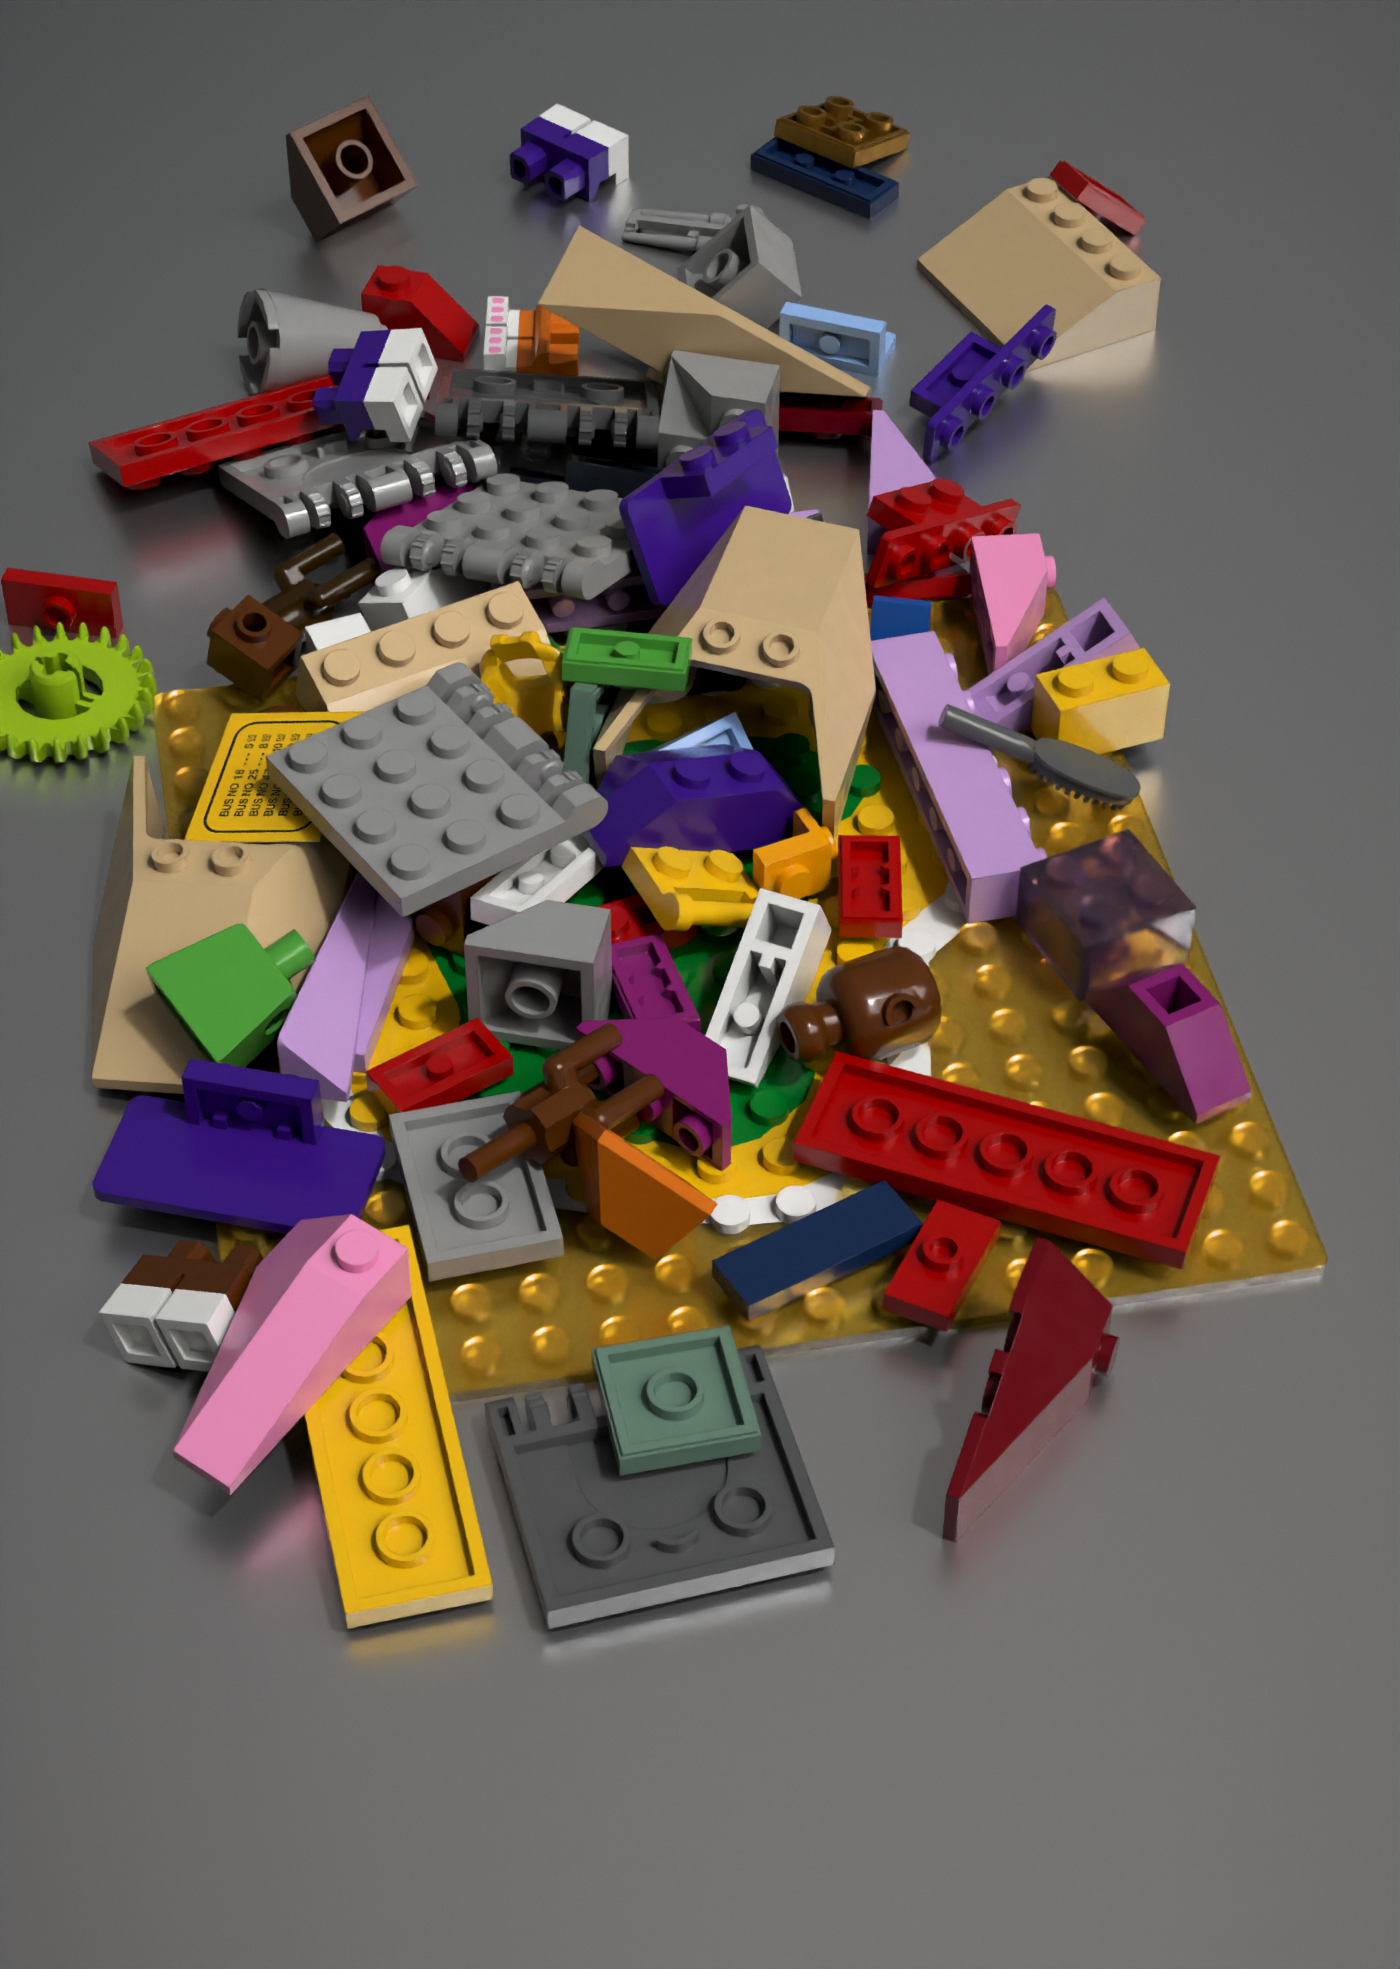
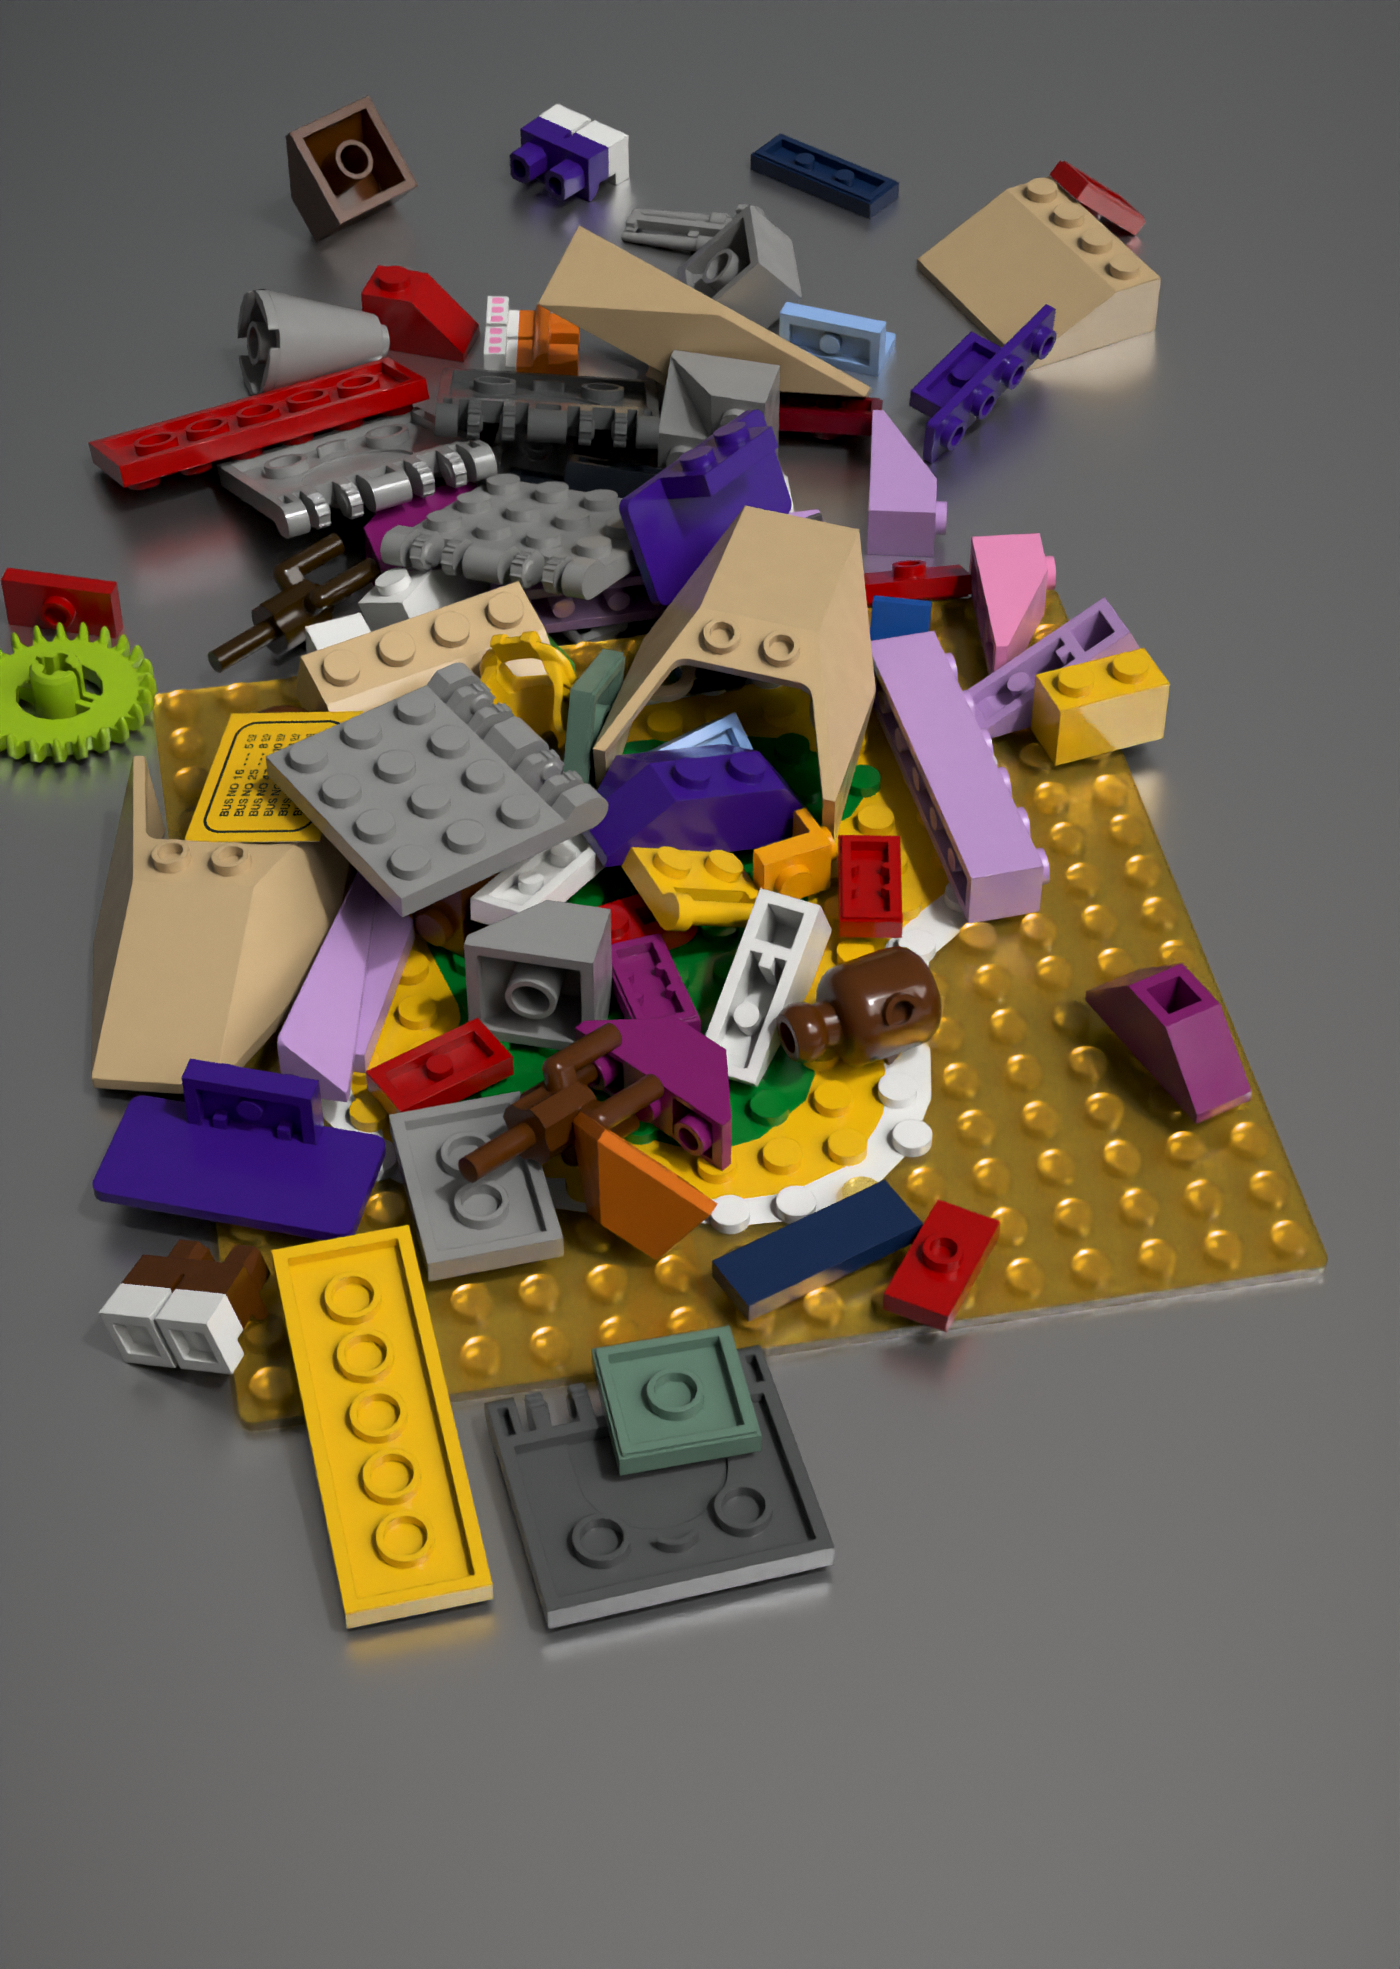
bright green torso [145,923,316,1068] -> none
bright pink wedge [173,1214,412,1495] -> none
reddish brown brick [206,595,304,703] -> none
hips [312,328,438,442] -> none
bright green plate [562,627,693,692] -> none
pearl gold tile [774,96,910,169] -> none
red plate [793,1051,1220,1270] -> none
red bracket [866,478,1021,588] -> none
dark grey piece [938,704,1141,811] -> none
dark red wedge [942,1237,1120,1542] -> none
brick [1015,829,1196,1002] -> none

